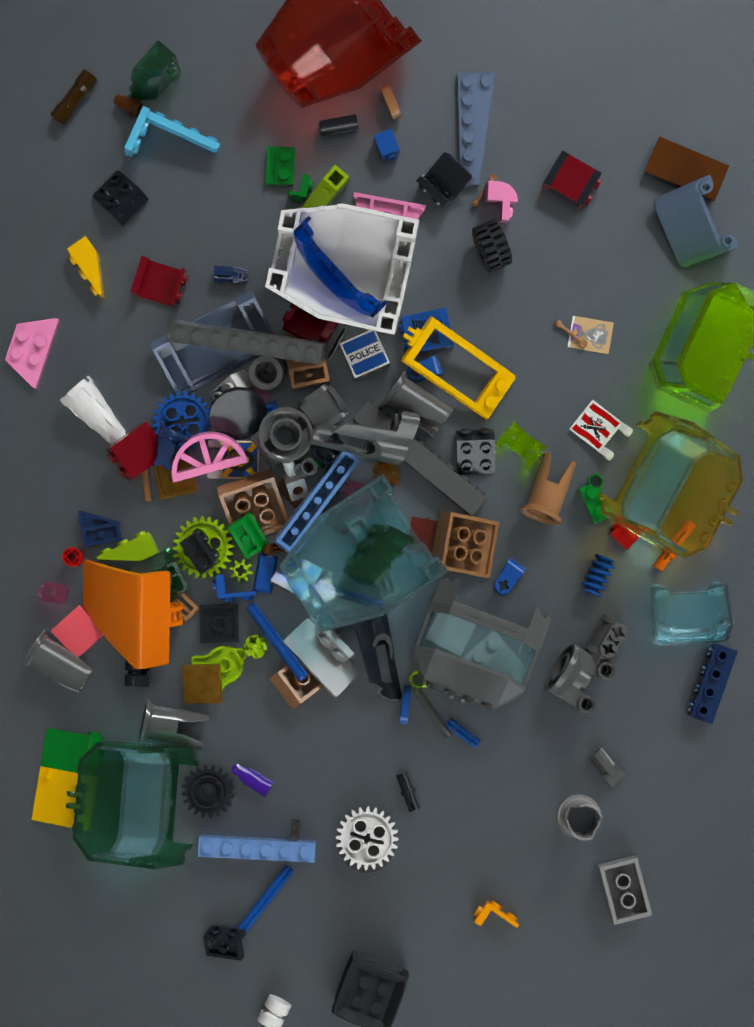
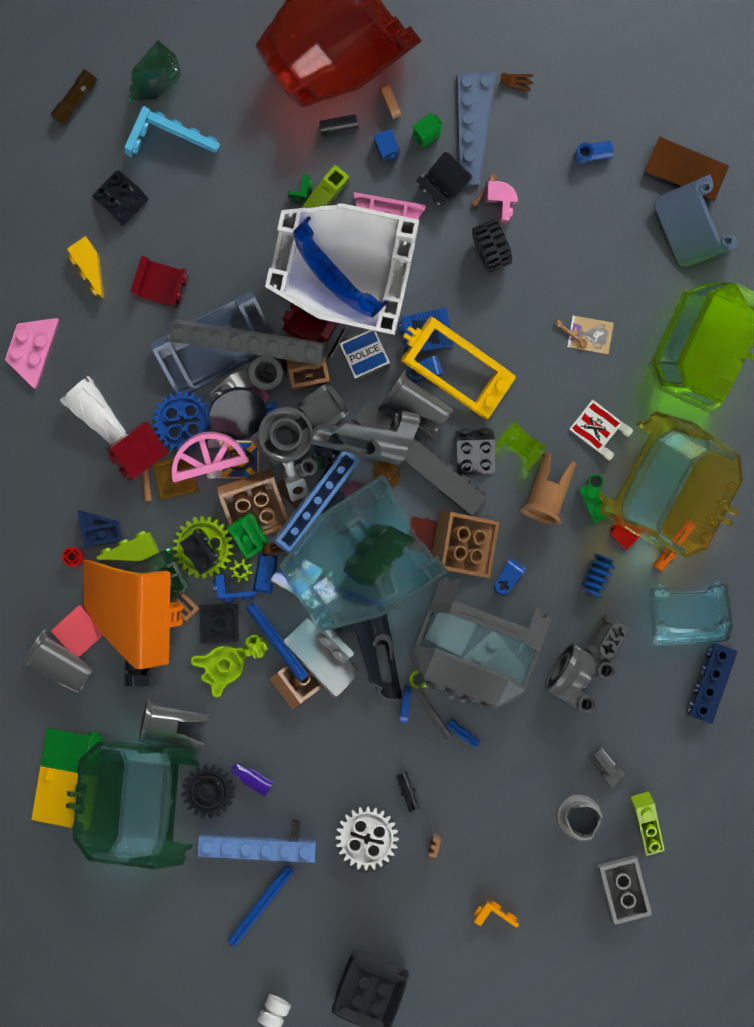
clear pink brick [39,582,70,604] -> none
reddish brown cone [114,94,143,117] -> none
dark blue hair [153,421,188,471] -> none
pearl gold tile [182,664,223,704] -> none
black bracket [203,925,246,961] -> none
dark blue hinge [214,265,248,283] -> none
green plate [266,146,295,186] -> none
dark red panel [542,150,602,209] -> none
none -> green brick [412,113,442,149]
none -> medium nougat tile [428,834,441,858]
none -> reddish brown piece [501,73,533,91]
none -> blue piece [574,141,614,164]
none -> lime slope [630,791,665,856]

